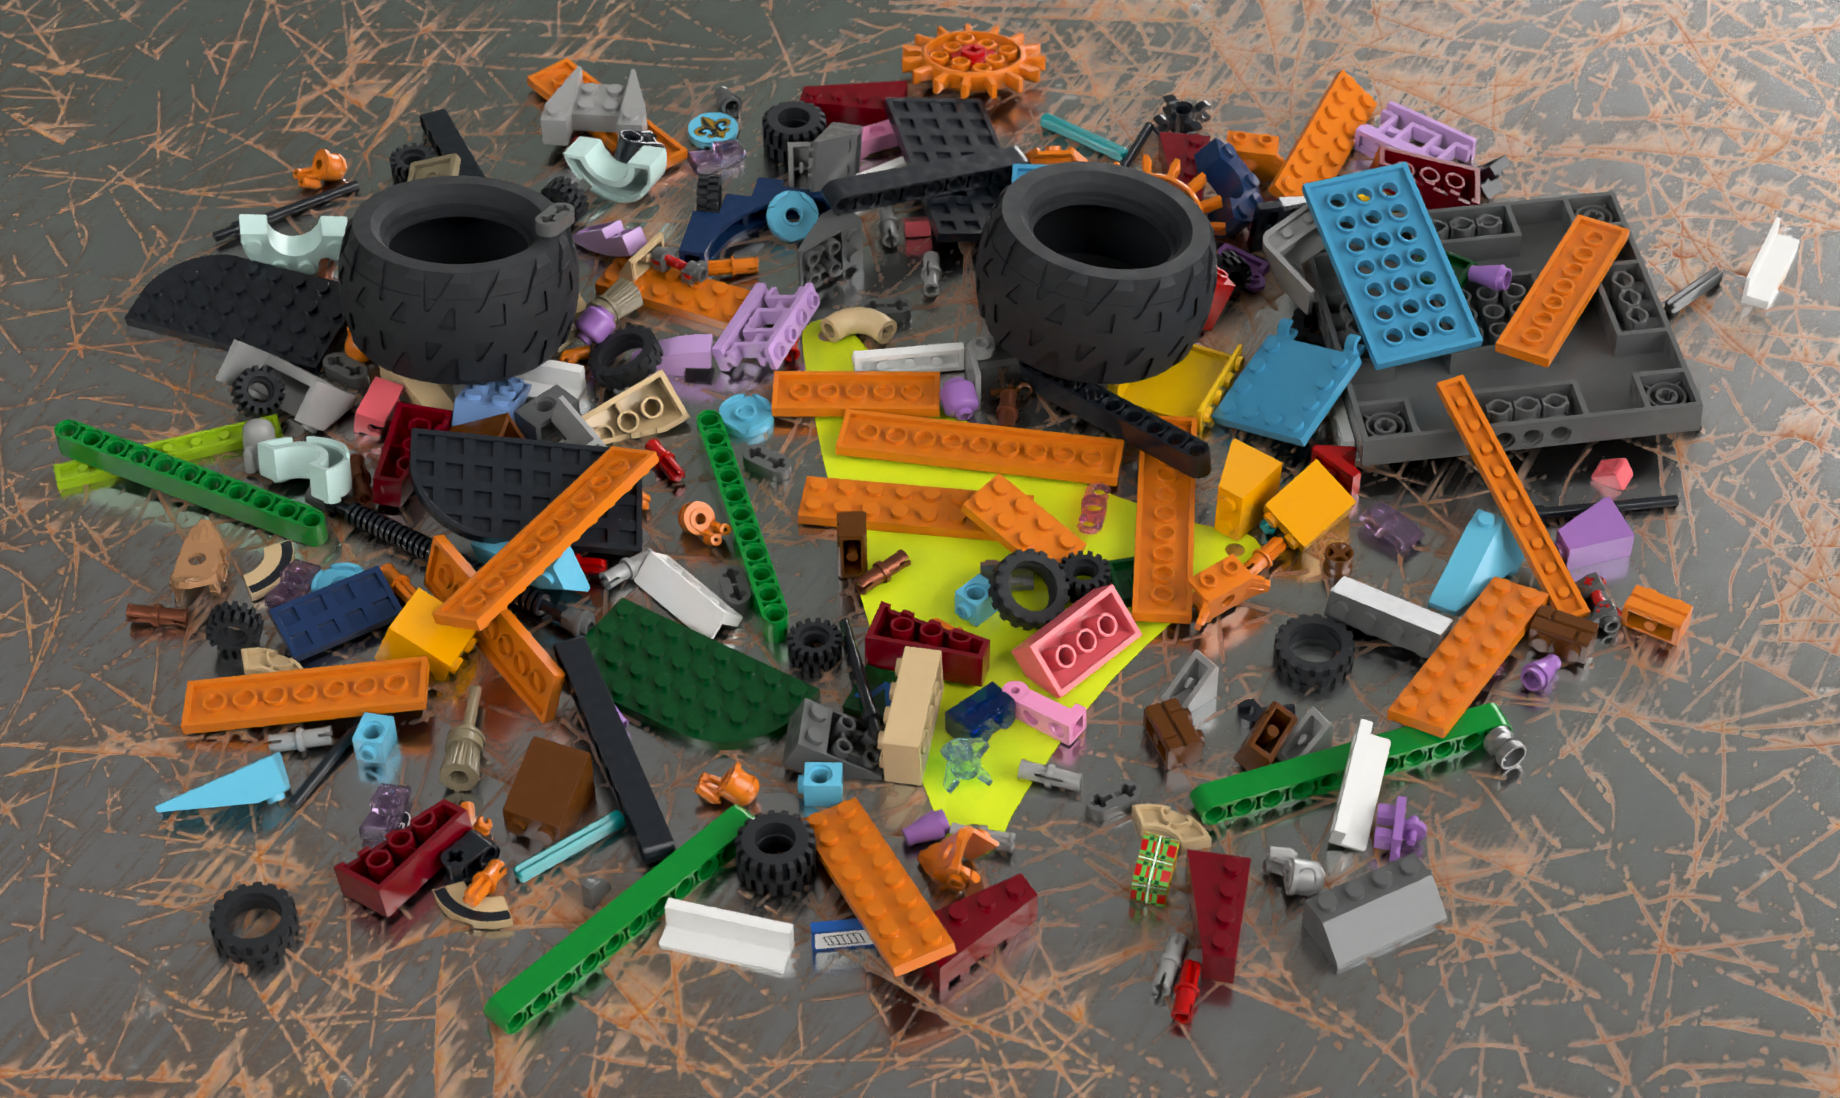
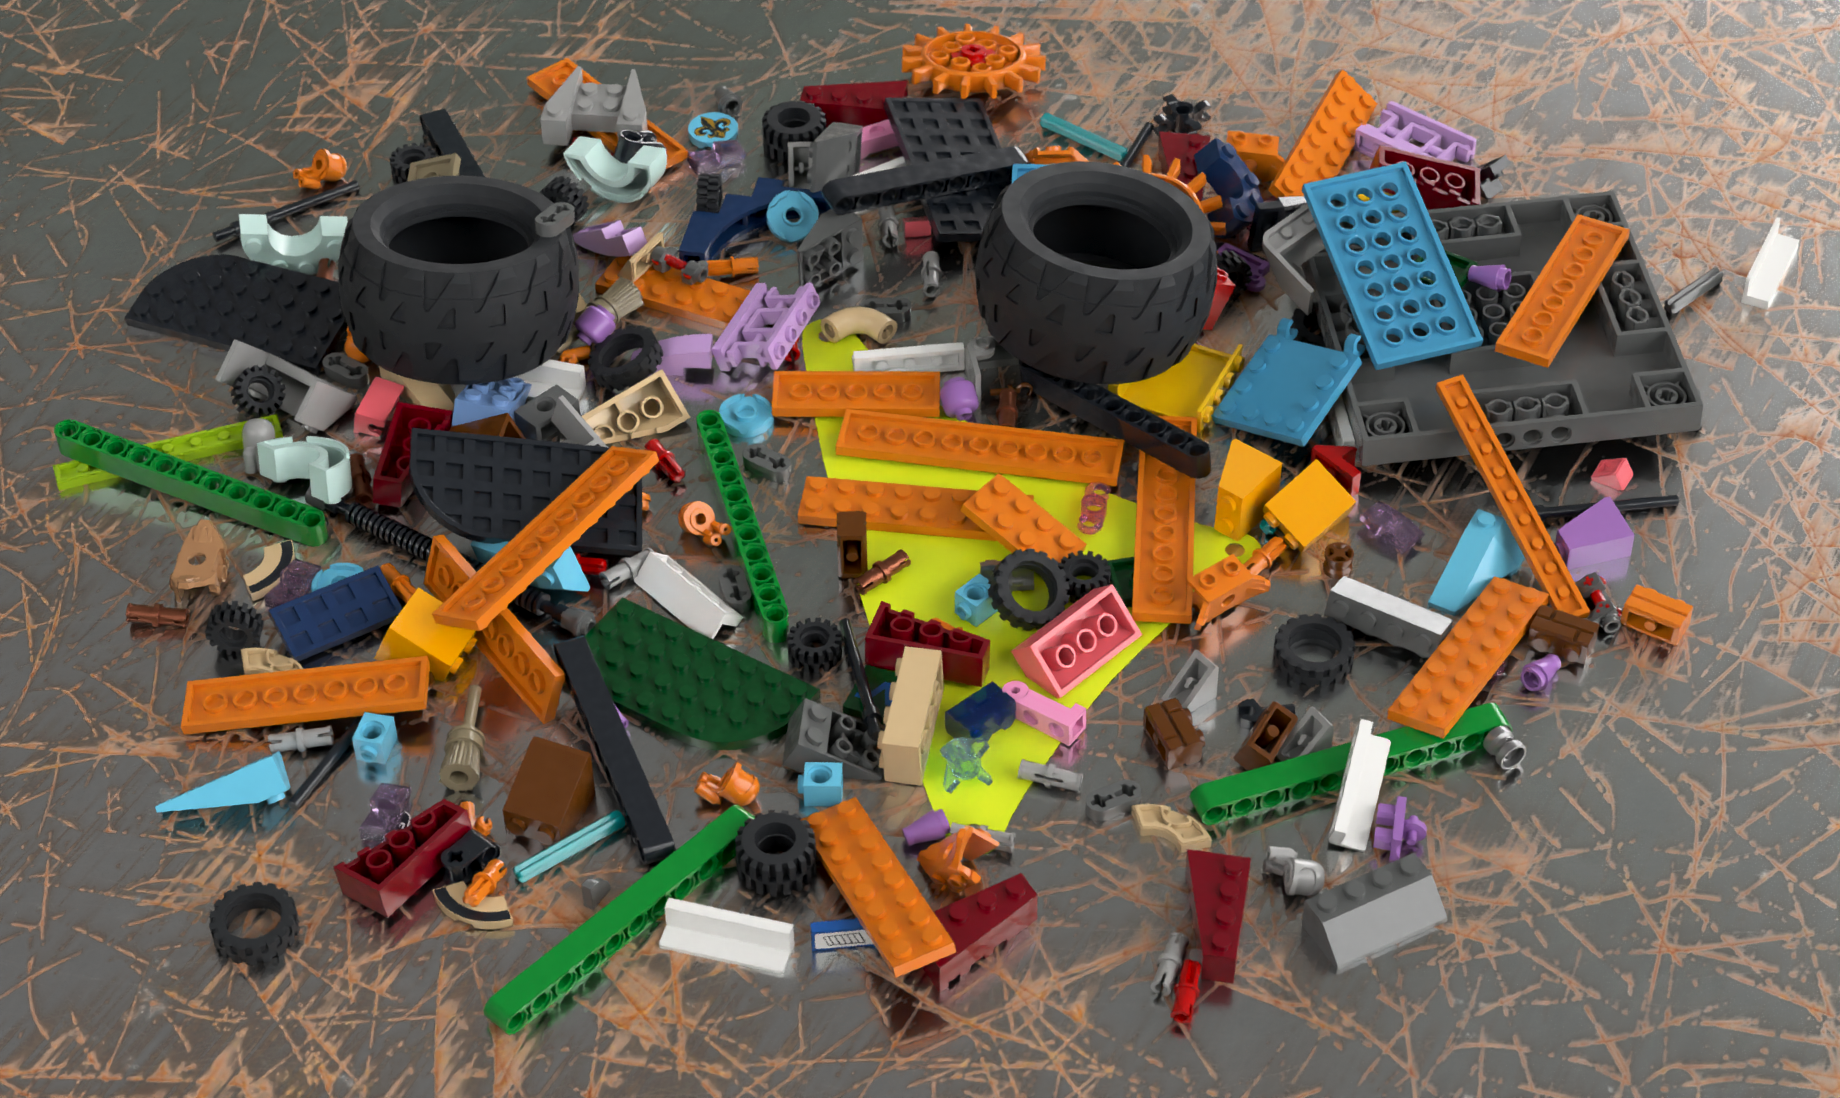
piece [1130,831,1180,908] -> none

